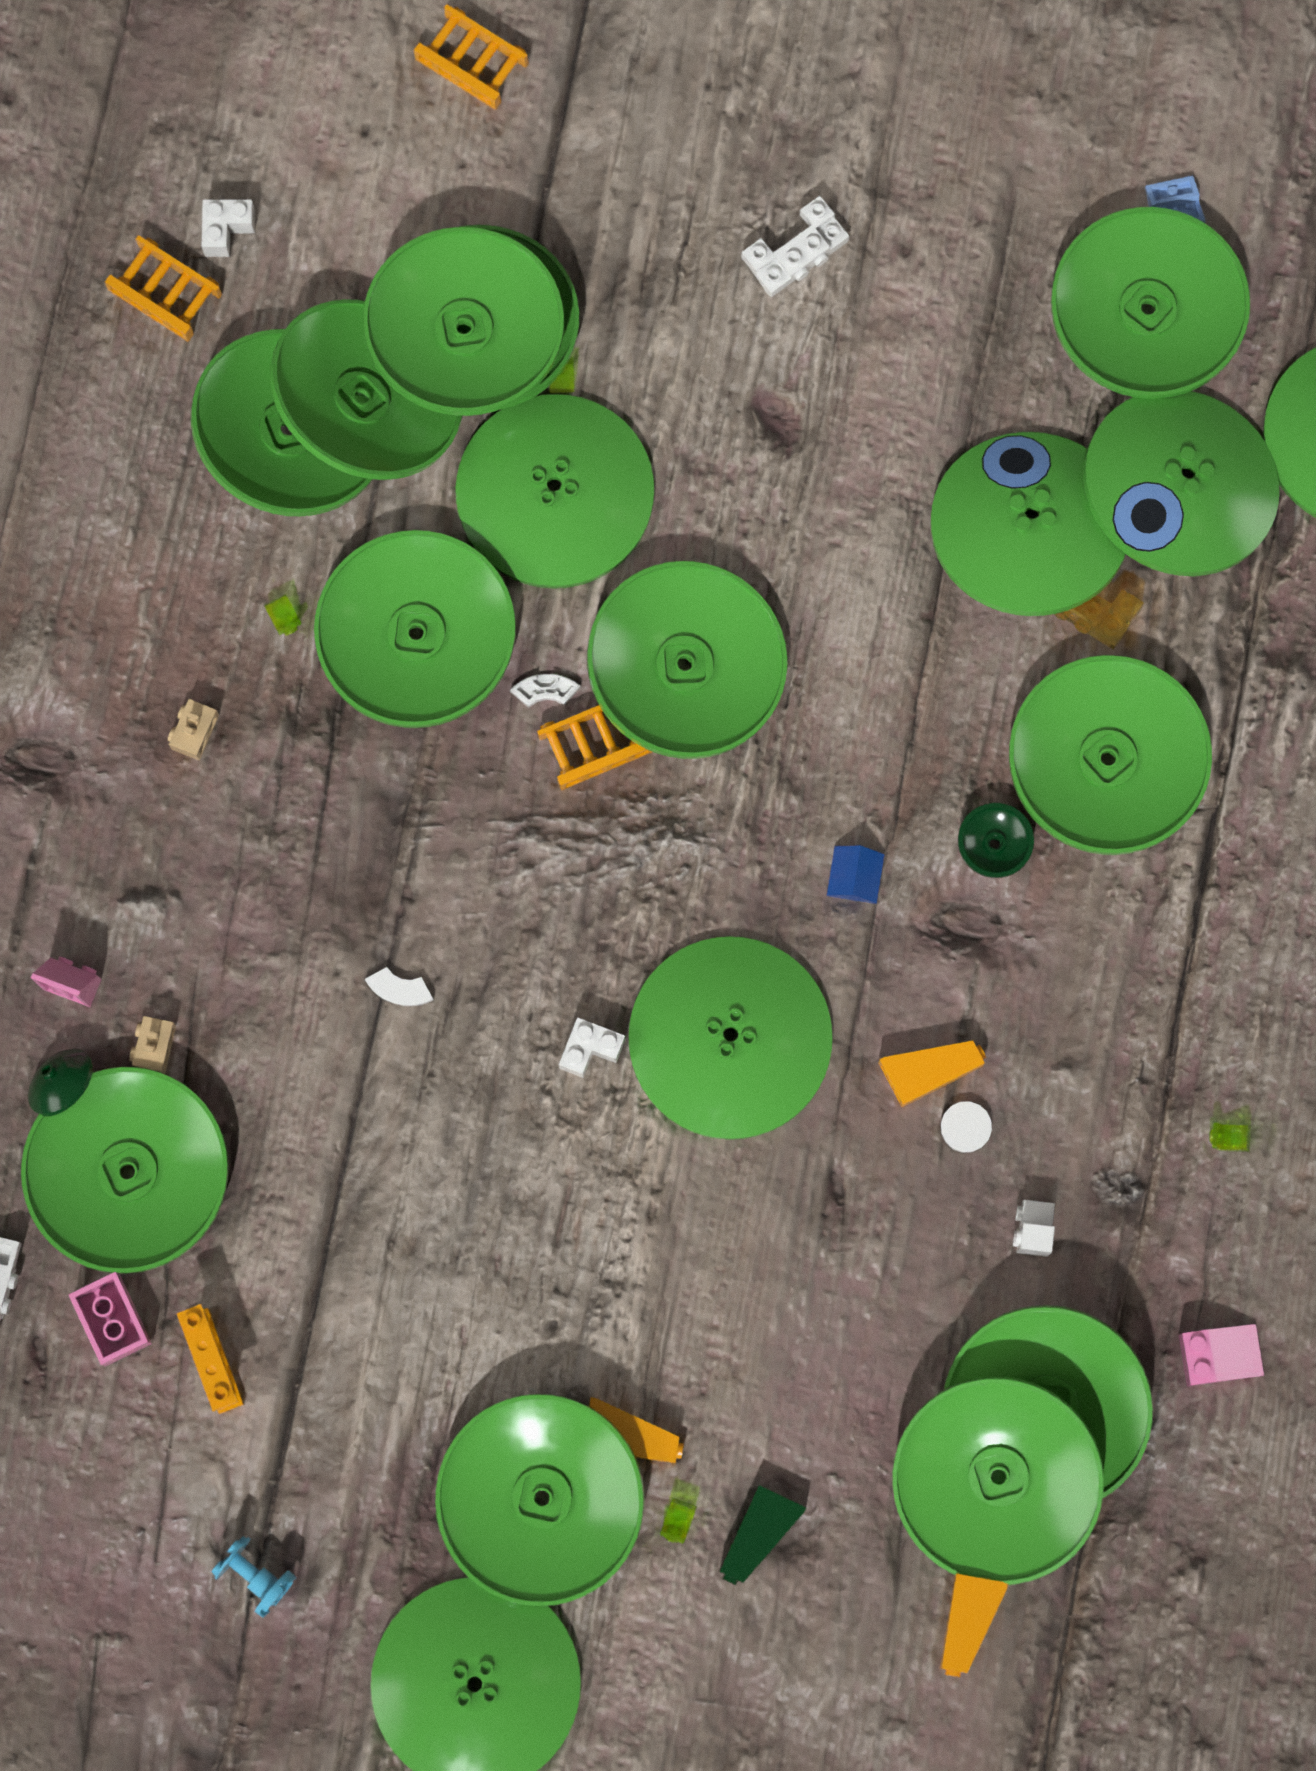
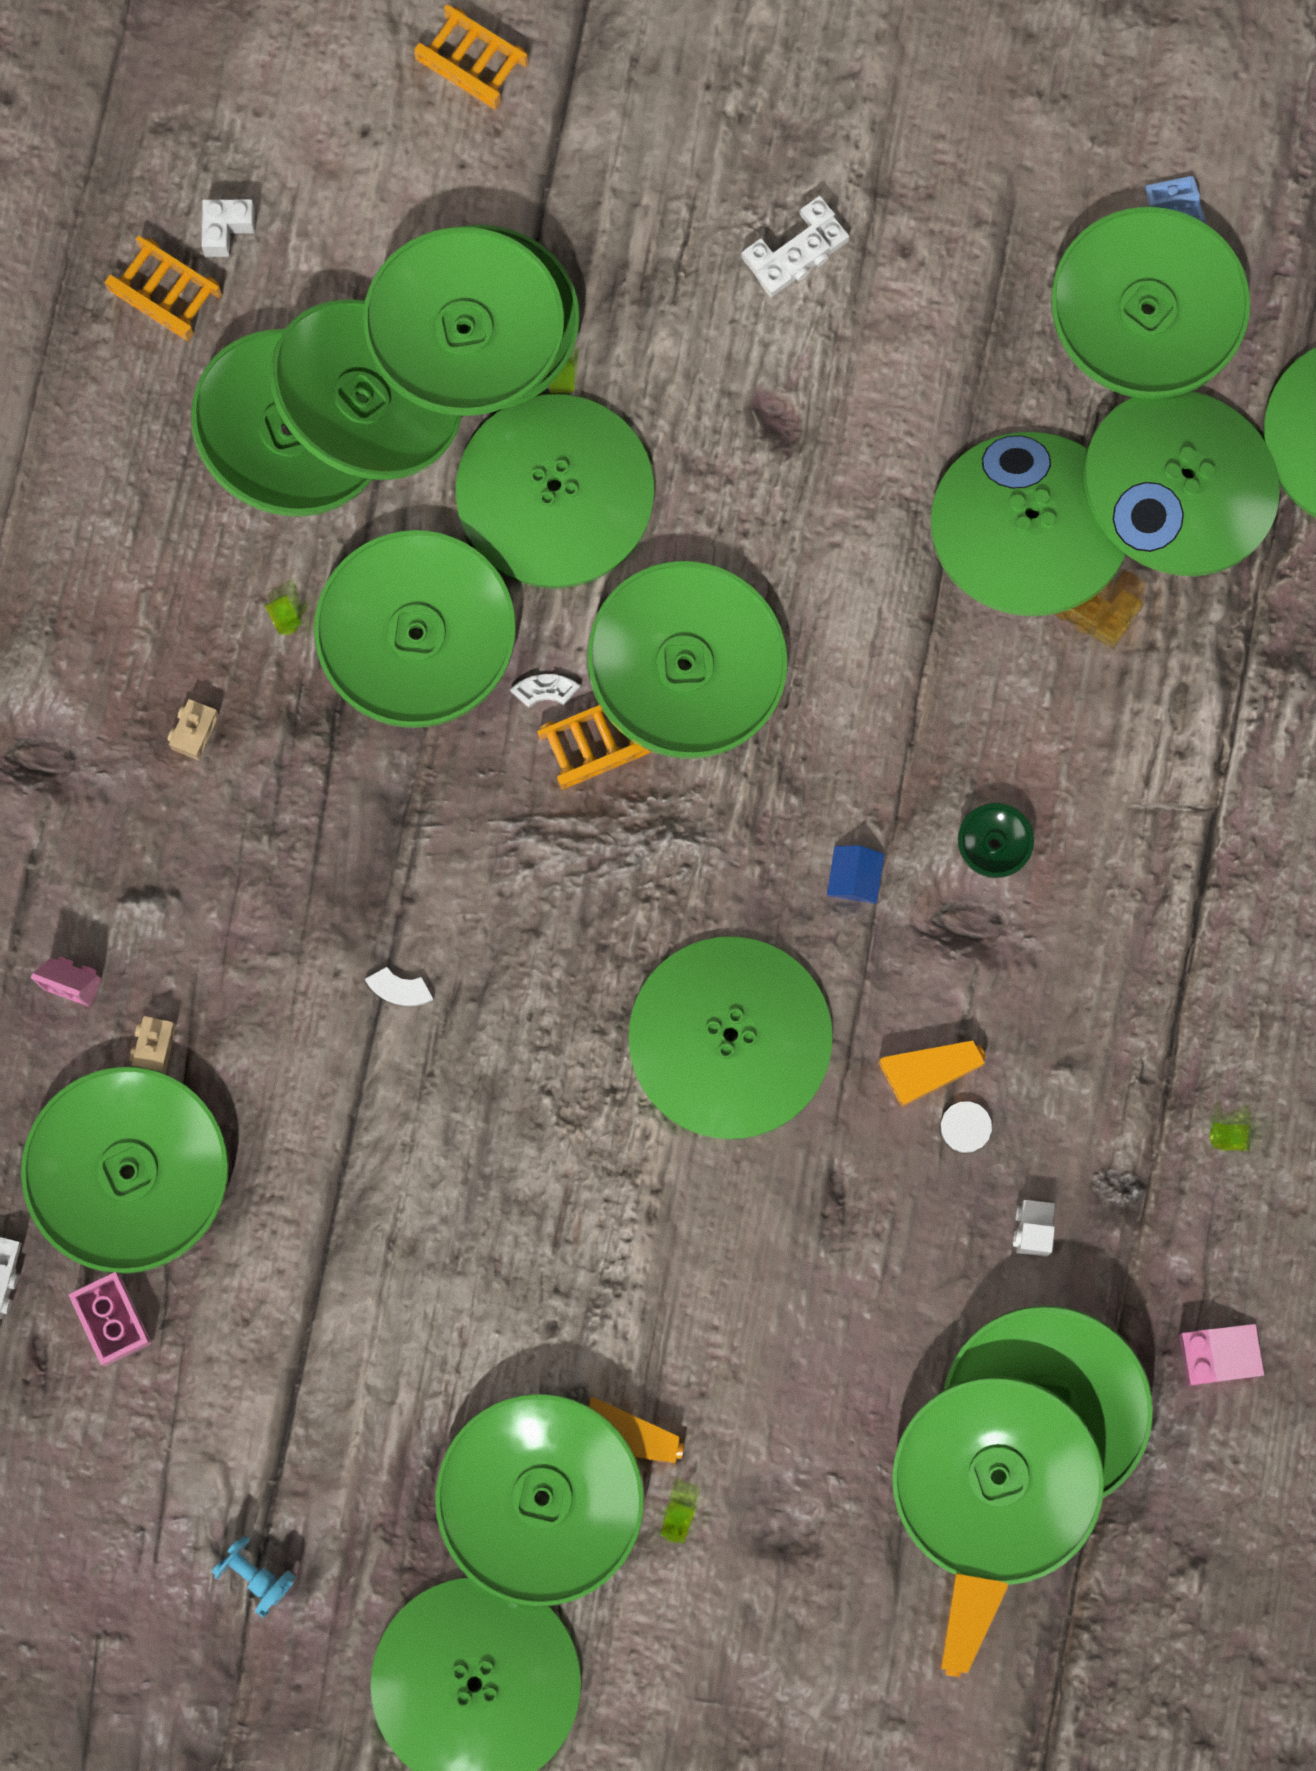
dark green dish [28,1049,93,1117] -> none
light orange fence [176,1304,244,1414] -> none
white brick [559,1017,625,1078] -> none
dark green slope [719,1485,806,1585] -> none
bright green dish [1009,655,1212,855] -> none

